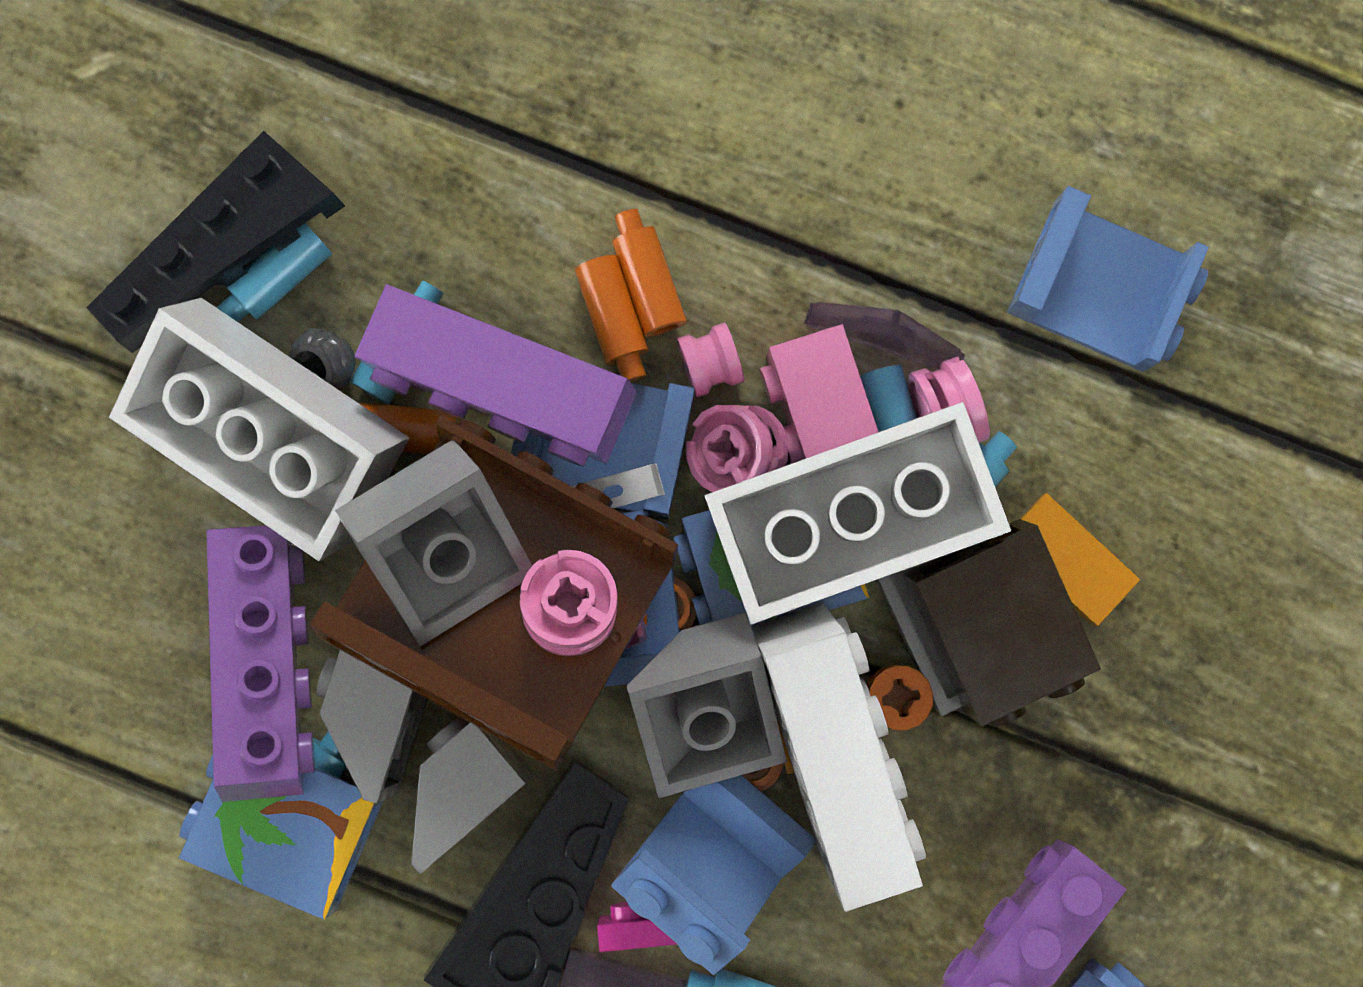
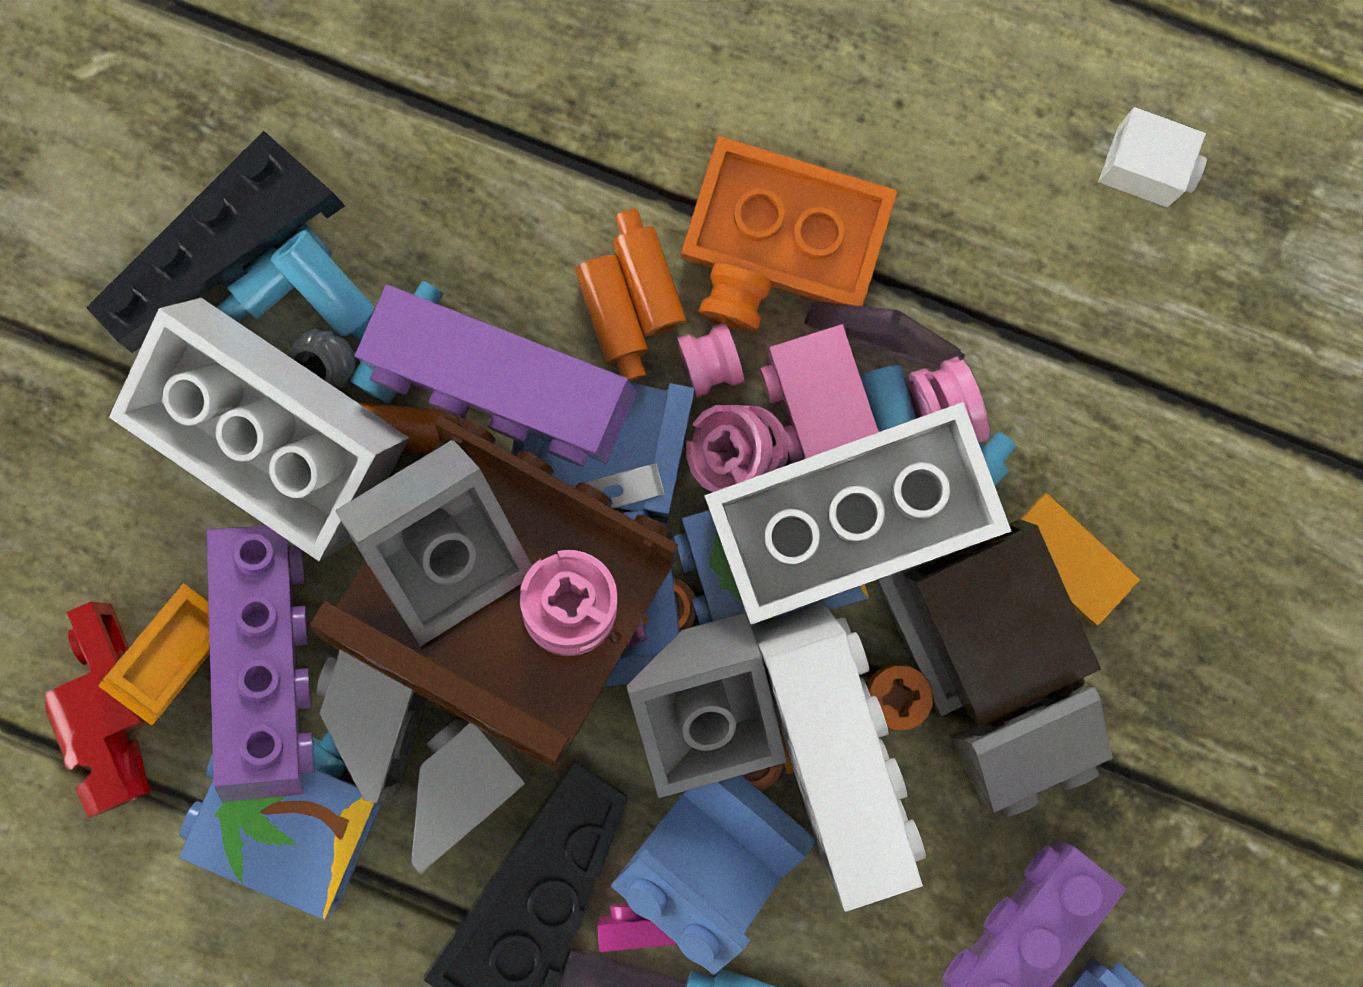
medium blue panel [1006,186,1209,372] -> none
none -> red plate [45,601,159,818]
none -> light orange tile [98,583,210,726]
none -> medium azure cylinder [271,230,374,343]
none -> orange plate [681,136,898,313]
none -> orange wheel [698,263,773,333]
none -> light grey slope [950,686,1113,817]
none -> white brick [1098,107,1207,208]

